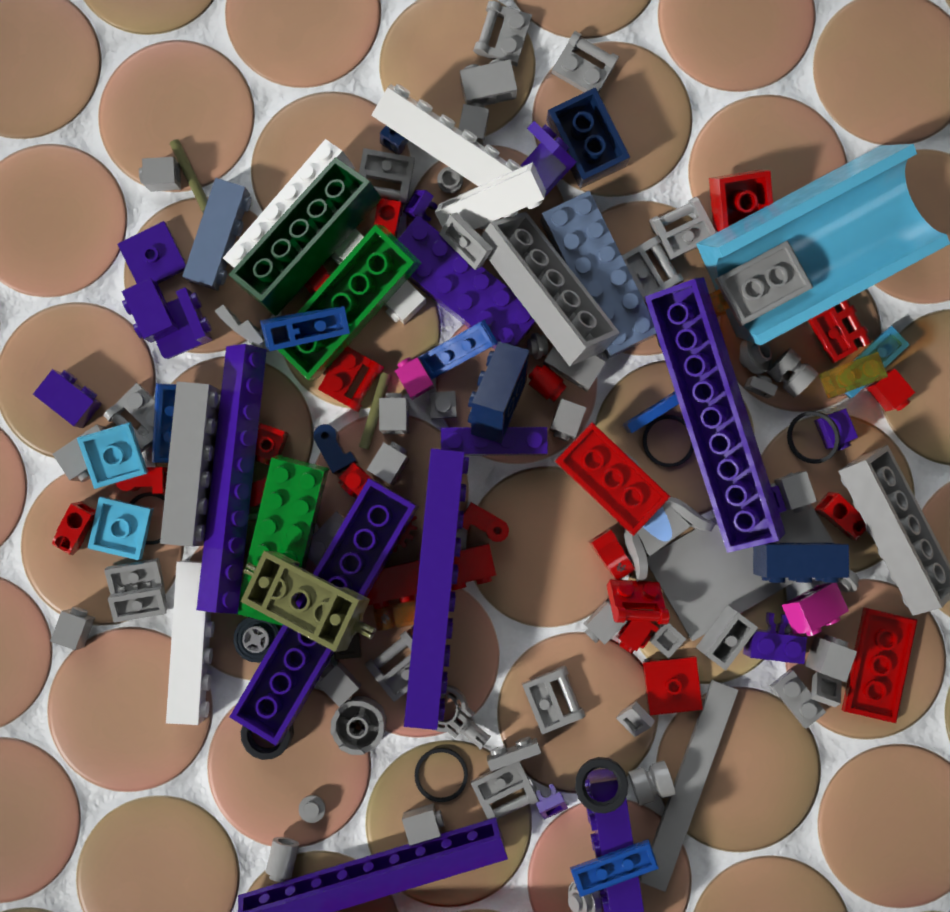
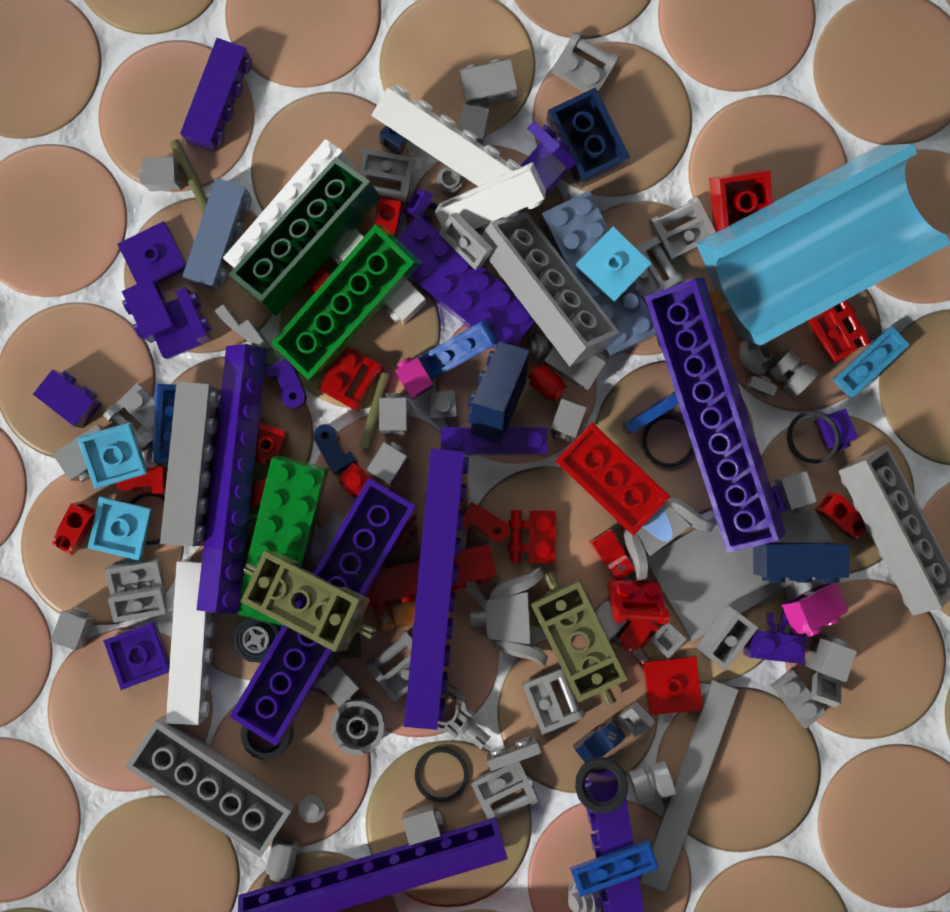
blue slope [260,306,350,351] -> none
light grey plate [473,1,532,67] -> none
dark purple tile [536,784,568,820] -> none
light grey tile [715,240,813,327] -> none
clear yellow brick [818,352,888,399] -> none
light grey plate [837,570,859,593] -> none
red tile [841,607,918,723] -> none
red brick [866,368,916,412] -> none
none -> dark purple plate [103,621,170,690]
none -> light grey brick [125,716,296,858]
none -> dark purple brick [180,38,252,152]
none -> dark purple leg [265,359,307,409]
none -> light grey torso [471,567,548,666]
none -> red plate [508,510,556,563]
none -> olive brick [531,571,628,706]
none -> dark blue leg [573,718,626,763]
none -> medium azure plate [575,227,652,303]

